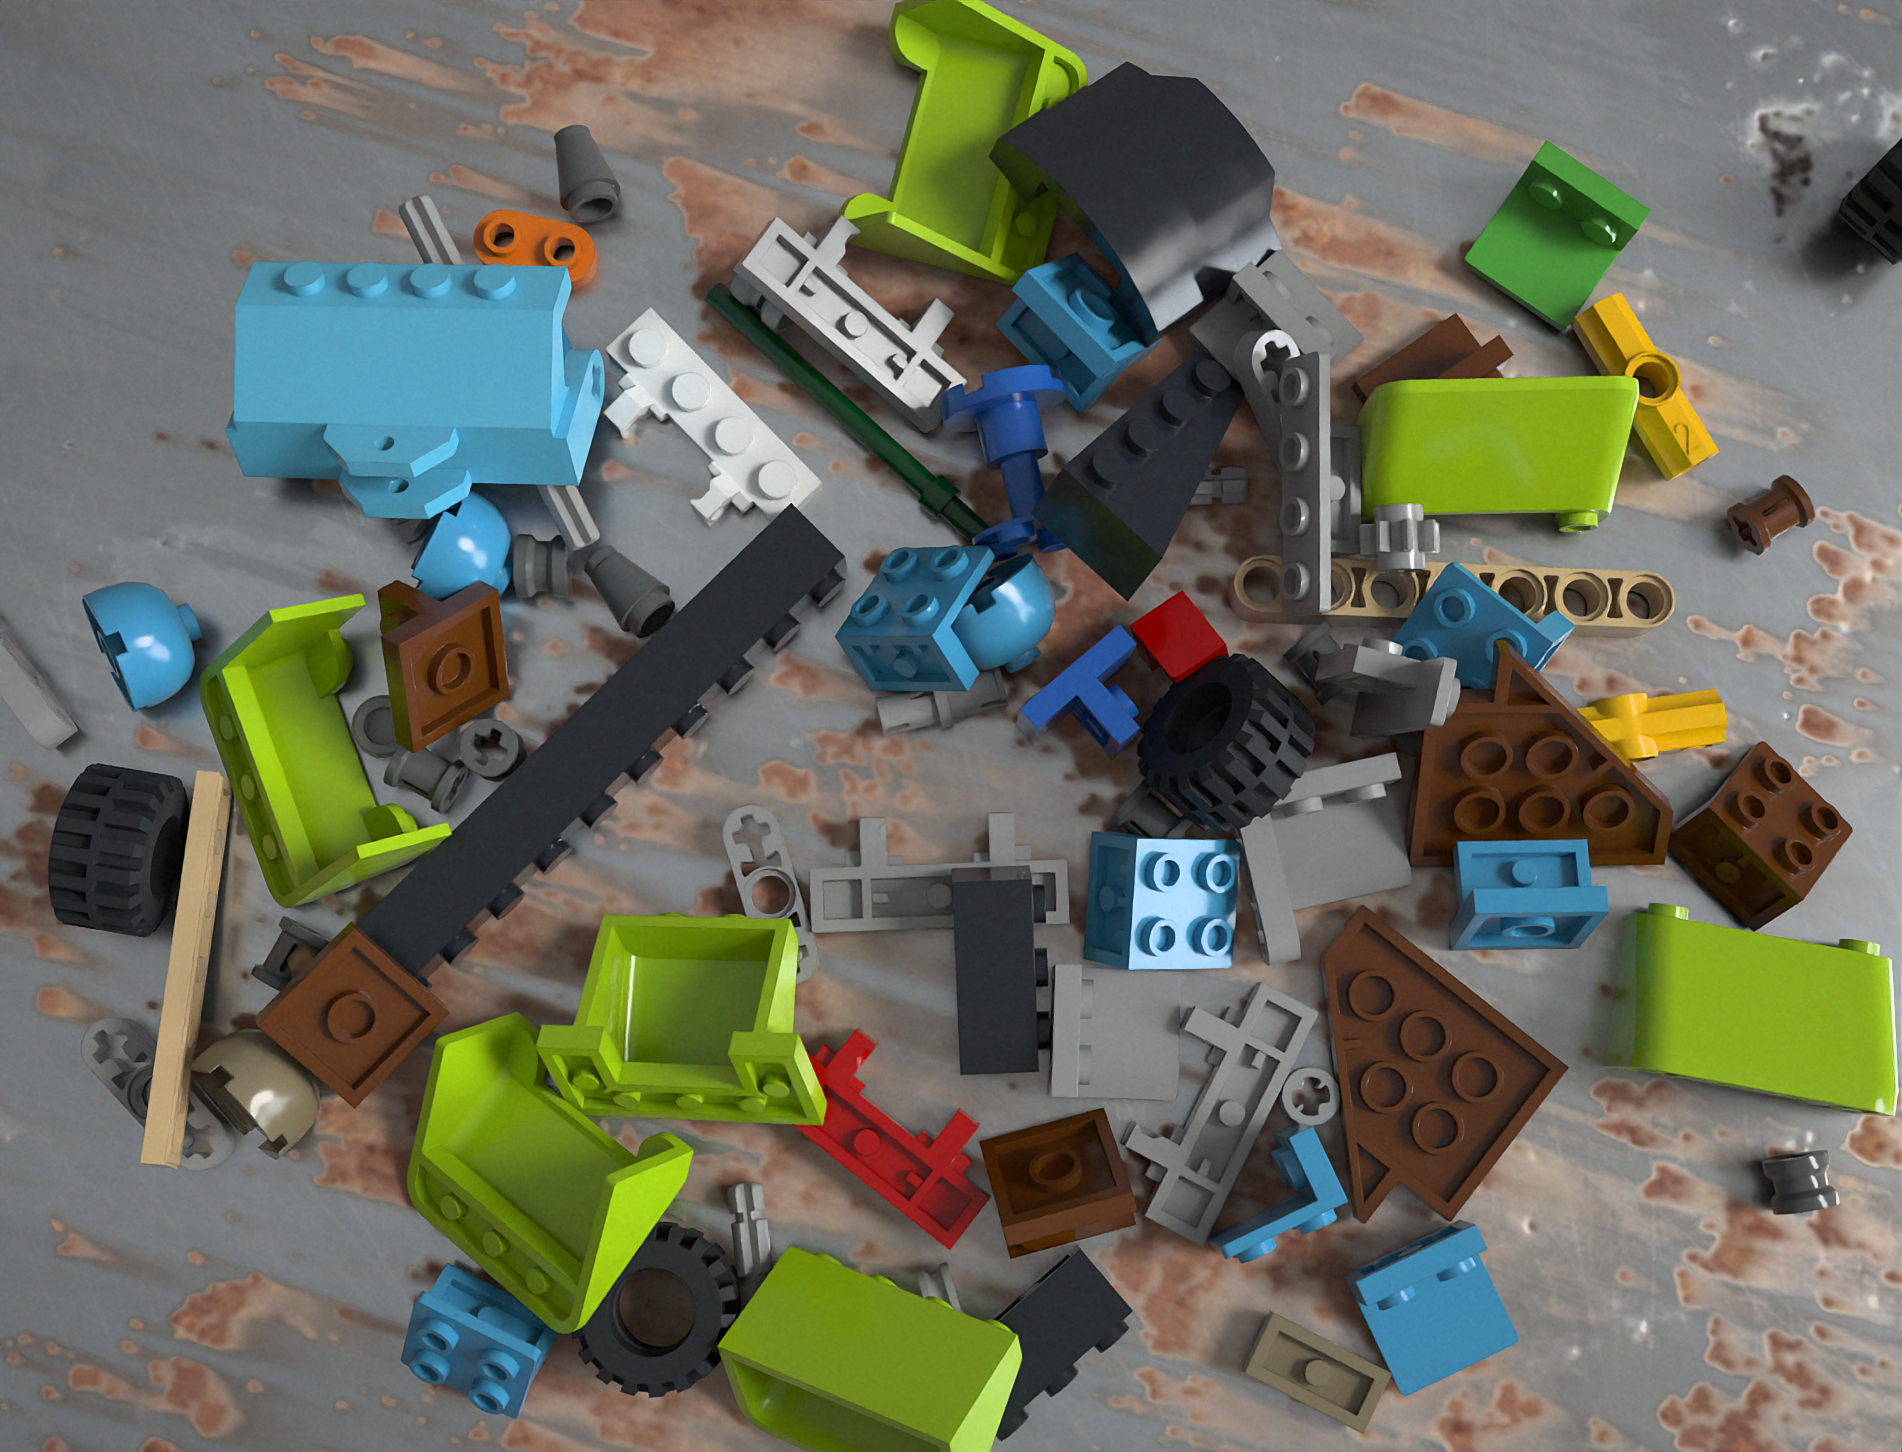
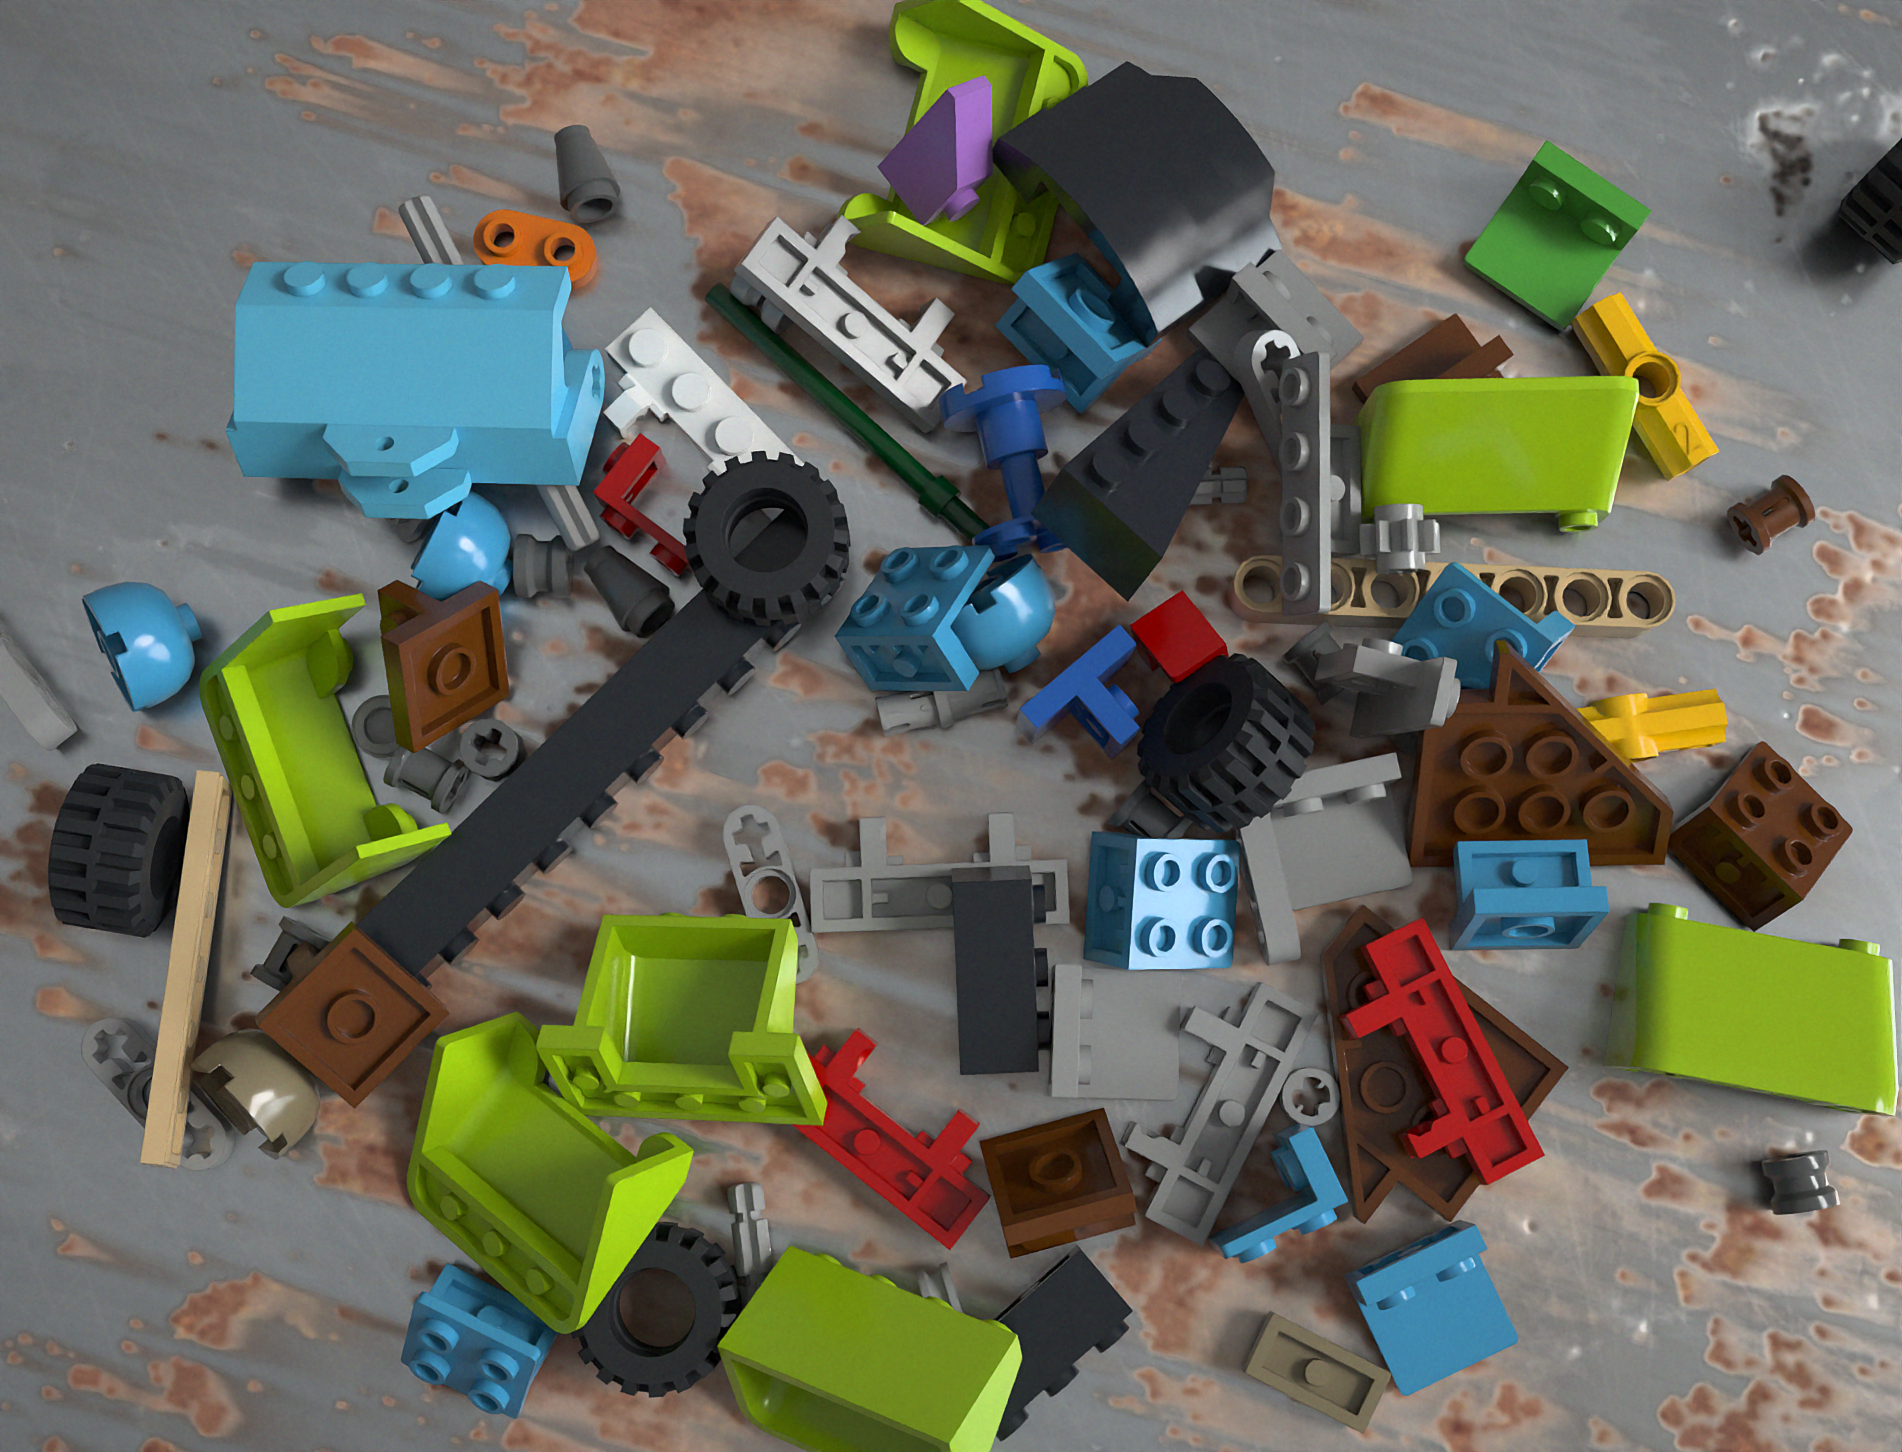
none -> red bracket [593,433,695,577]
none -> black tyre [682,451,851,626]
none -> medium lavender slope [877,75,993,226]
none -> red hinge [1338,917,1545,1185]

